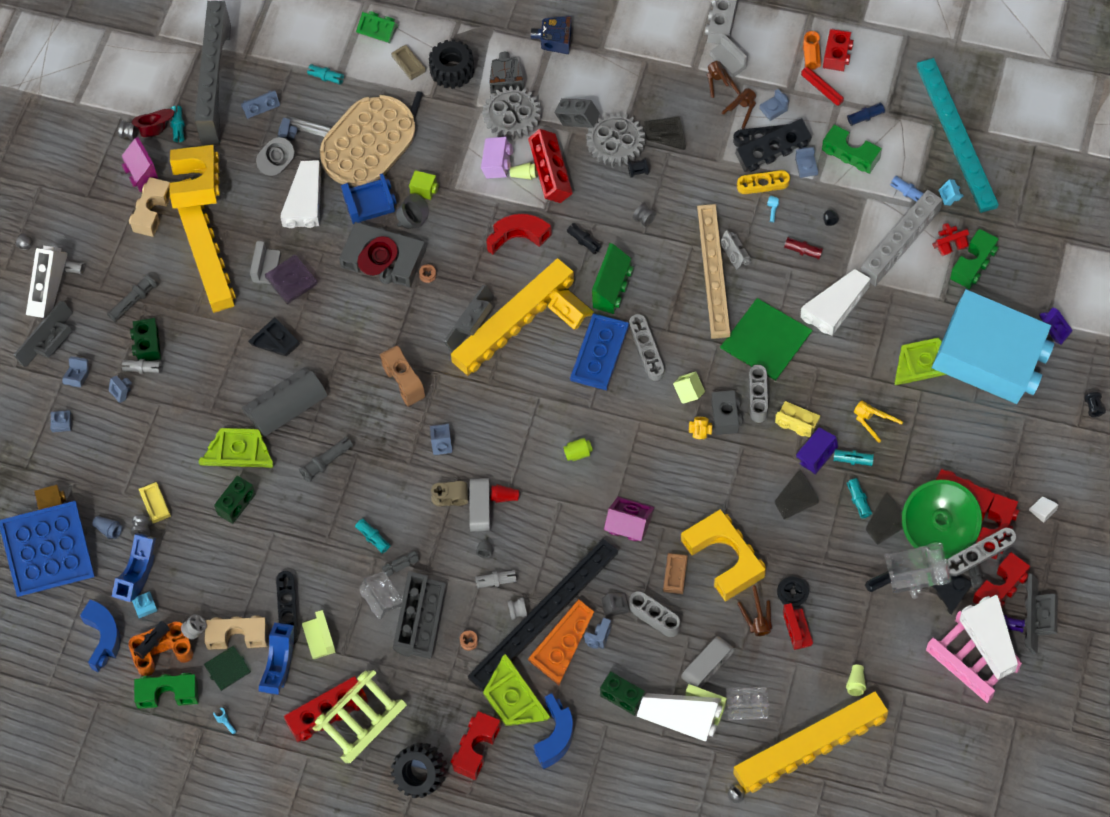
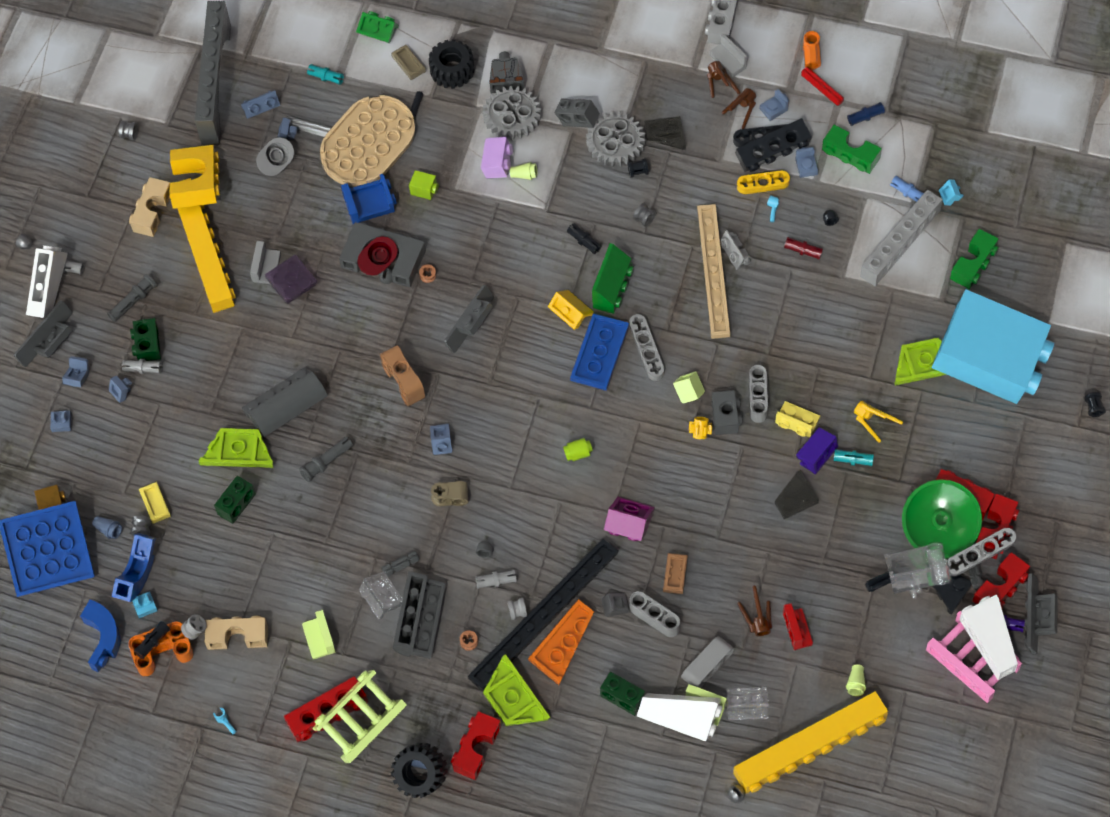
slope [121,137,158,192] -> none
dark red piece [132,109,175,137] -> none
green arch [134,673,198,709] -> none
teal pin [170,106,185,143] -> none
clear green piece [204,646,251,691] -> none
black wing [248,317,300,357] -> none
blue arch [259,623,294,695] -> none
black beam [276,571,298,645] -> none
white slope [280,160,321,228] -> none
teal pin [355,518,391,554] -> none
dark grey piece [396,193,429,229] -> none
yellow brick [451,258,574,376] -> none
light grey beam [470,478,490,532] -> none
red arch [486,214,552,255] -> none
red cone [490,484,519,503] -> none
red brick [528,129,573,203] -> none
dark blue torso [531,16,572,54] -> none
blue arch [533,694,573,769] -> none
sand blue bracket [584,618,612,649] -> none
yellow arch [681,509,766,602] -> none
green piece [720,298,813,381] -> none
black gear [777,577,809,607] -> none
white slope [801,269,871,336] -> none
red brick [823,29,854,72] -> none
teal pin [846,478,872,519] -> none
clear smoke wing [866,493,903,545] -> none
teal plate [916,58,999,213] -> none
red hips [932,223,969,256] -> none
white slope [1029,496,1058,523] -> none
dark purple tile [1039,307,1073,345] -> none

